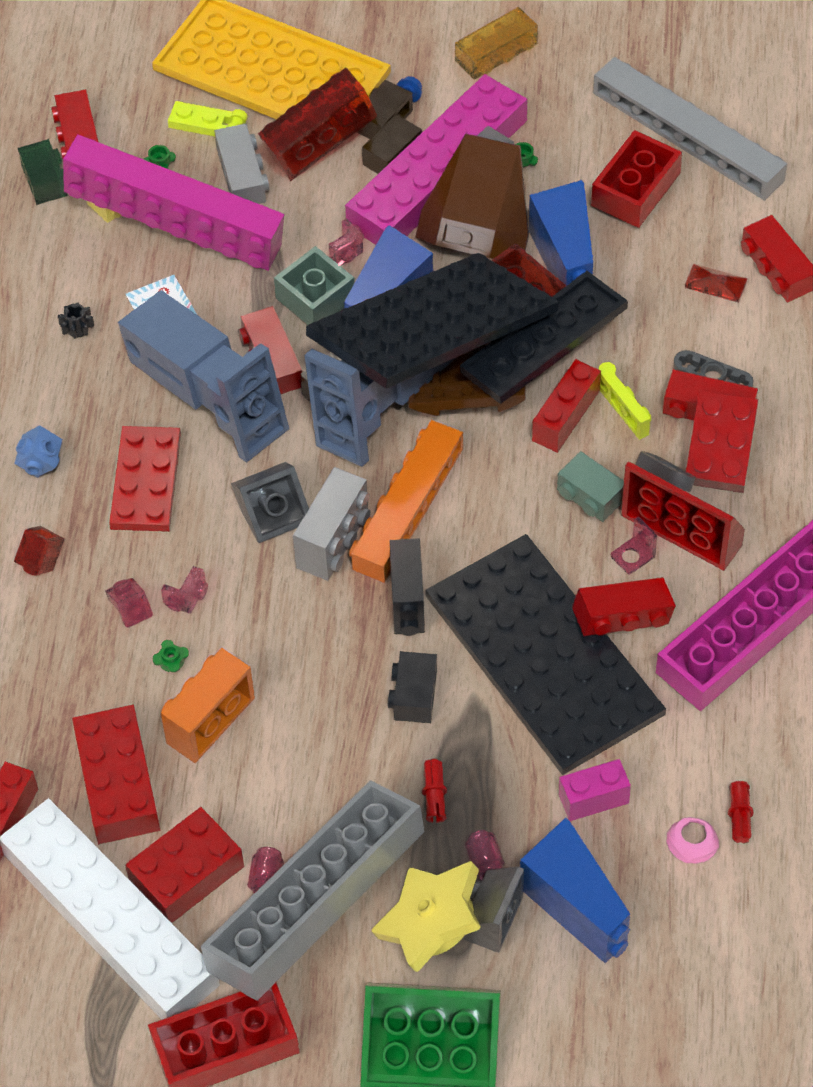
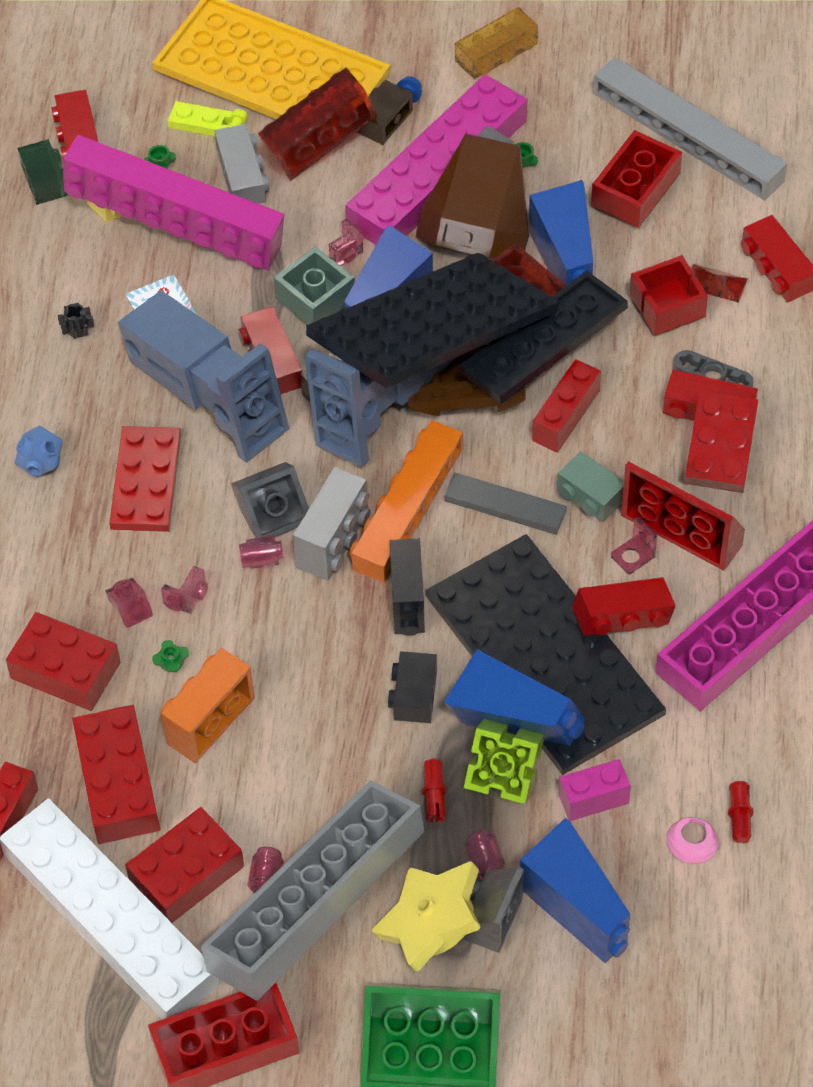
clear red brick [14,526,65,576] -> none
dark brown brick [362,114,422,174] -> none
neon yellow plate [599,362,651,440] -> none
dark grey beam [636,451,696,492] -> none
none -> red brick [6,611,121,711]
none -> clear pink brick [239,535,284,569]
none -> dark grey tile [444,473,567,535]
none -> blue slope [444,649,586,746]
none -> lime brick [464,719,545,804]
none -> red piece [629,255,708,336]

